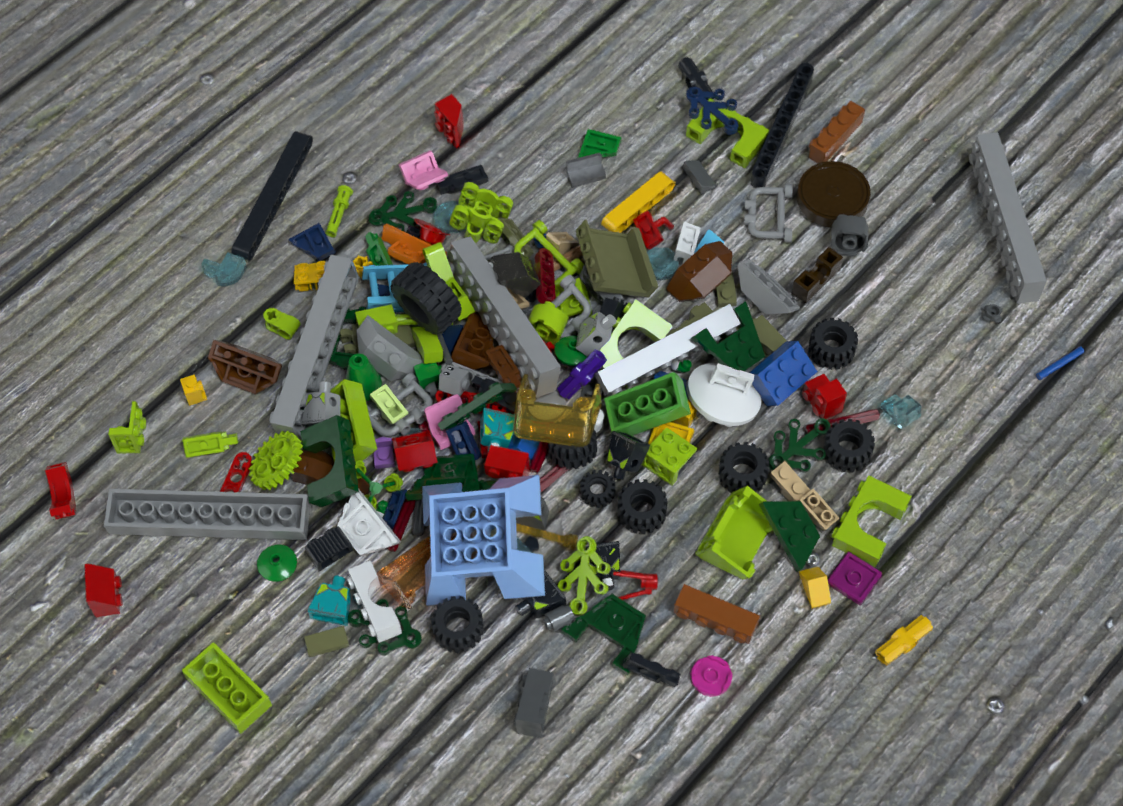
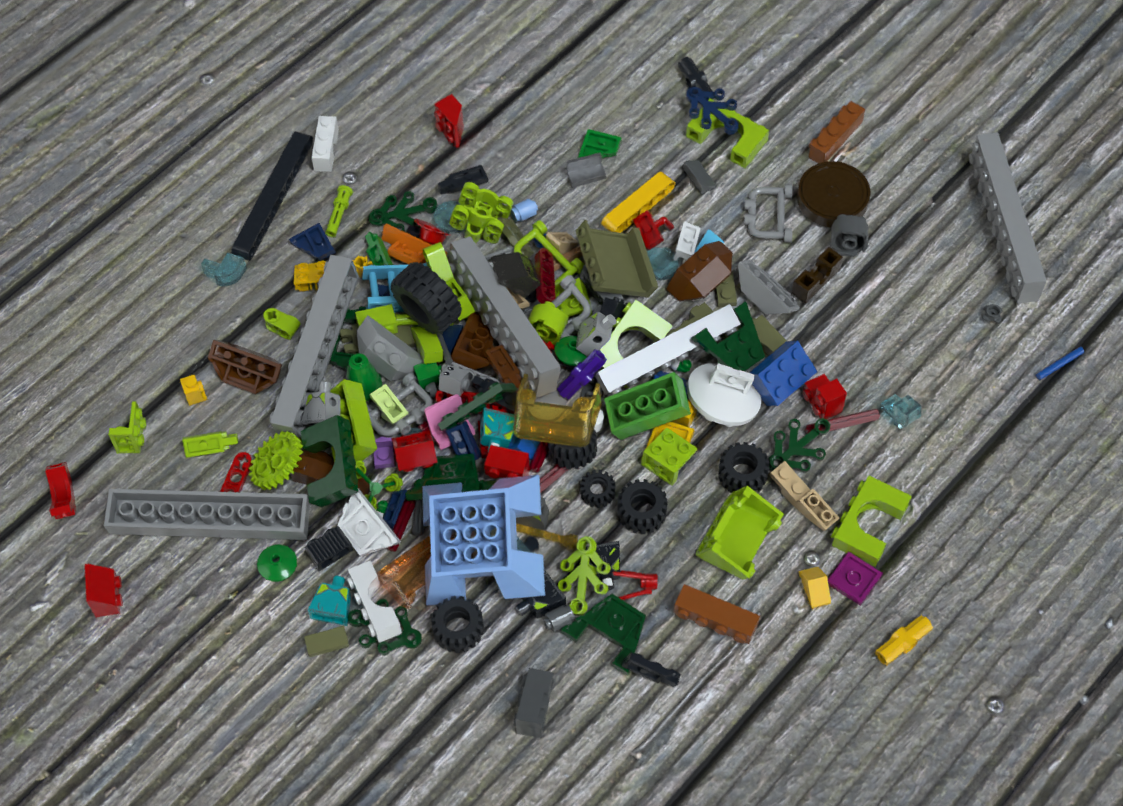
lime brick [182,642,272,734] -> none
bright pink bracket [398,150,448,190] -> none
black torso [607,431,650,480] -> none
dark pink tile [691,655,733,697] -> none
black beam [751,63,814,188] -> none
dark green wing [759,501,820,572] -> none
black tyre [808,318,858,370] -> none
black tyre [823,419,875,473] -> none
none -> white arch [312,116,339,172]
none -> light blue brick [510,198,538,222]

